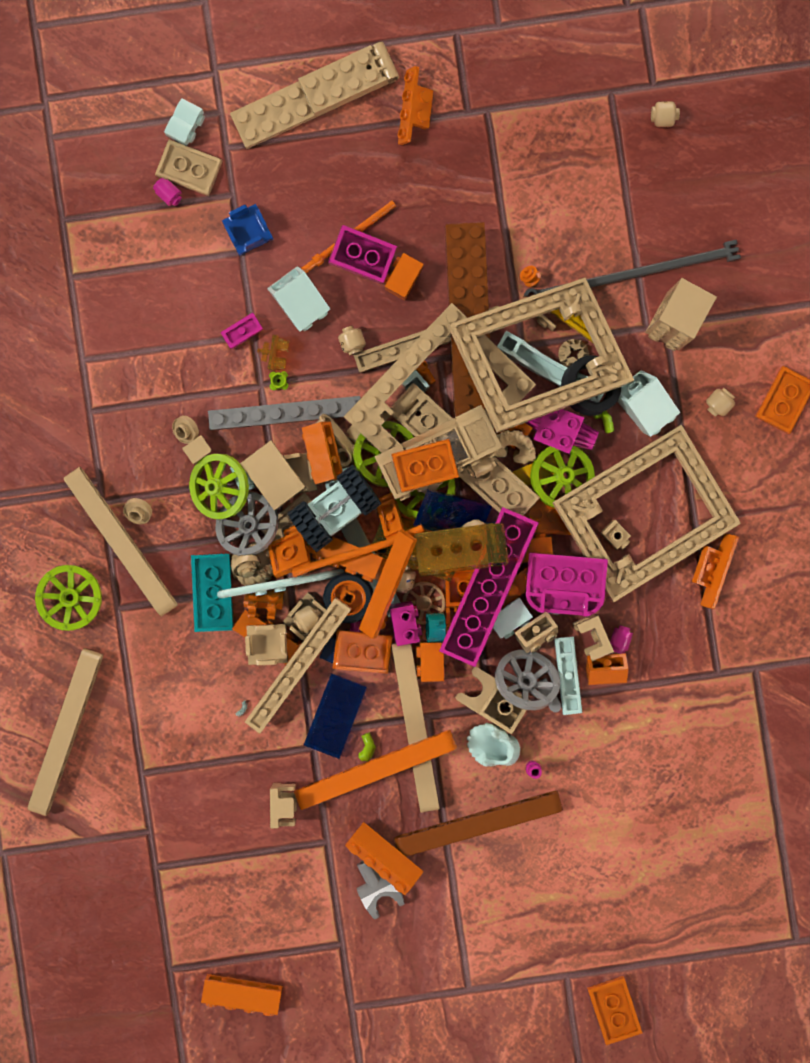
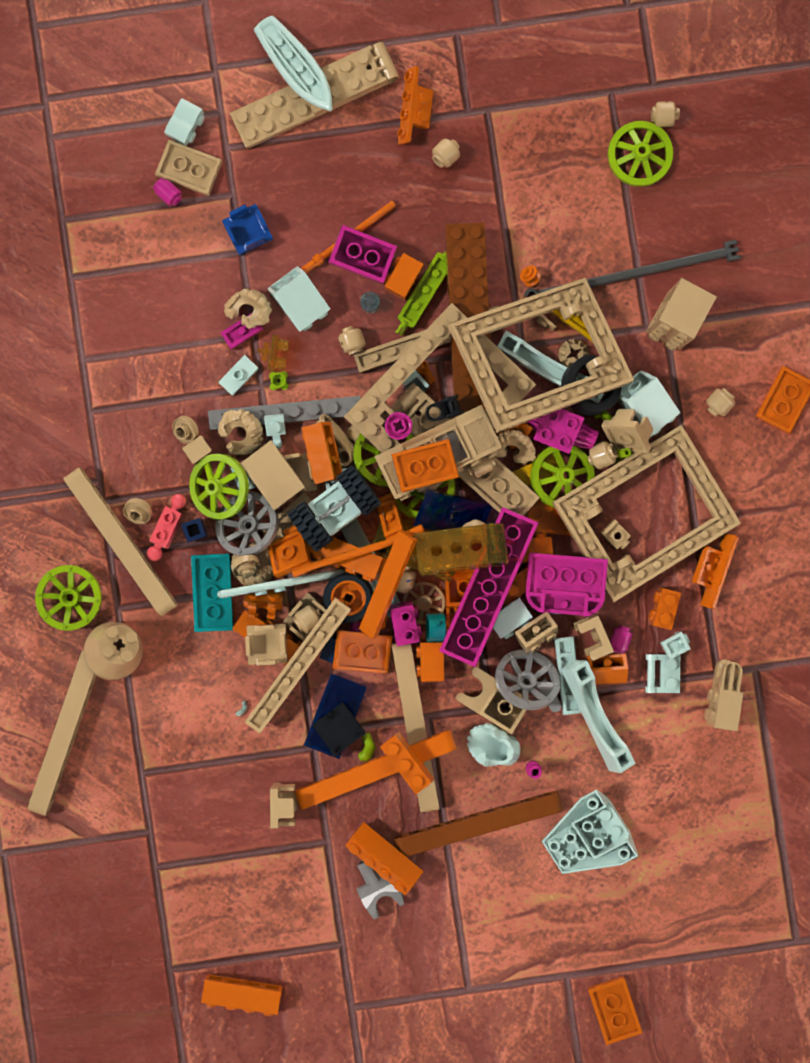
none -> tan cone [84,622,143,680]
none -> coral plate [147,494,186,561]
none -> dark blue brick [181,518,209,543]
none -> light aqua plate [218,355,259,396]
none -> tan piece [218,409,264,456]
none -> tan piece [224,289,272,329]
none -> light aqua piece [254,16,333,111]
none -> light aqua plate [264,414,286,449]
none -> black piece [312,702,366,757]
none -> clear light blue wheel [360,292,380,313]
none -> orange brick [380,732,435,794]
none -> dark pink wheel [385,412,412,440]
none -> lime plate [395,250,447,336]
none -> black piece [425,394,464,422]
none -> tan head [432,139,460,168]
none -> light aqua wedge [542,789,638,874]
none -> light aqua arch [561,660,635,773]
none -> tan head [588,441,618,470]
none -> tan panel [601,409,653,453]
none -> lime wheel [607,121,673,187]
none -> lime arm [614,448,631,465]
none -> light aqua plate [645,654,680,693]
none -> orange brick [648,588,681,630]
none -> light aqua bracket [660,631,690,660]
none -> tan brick [704,659,744,731]

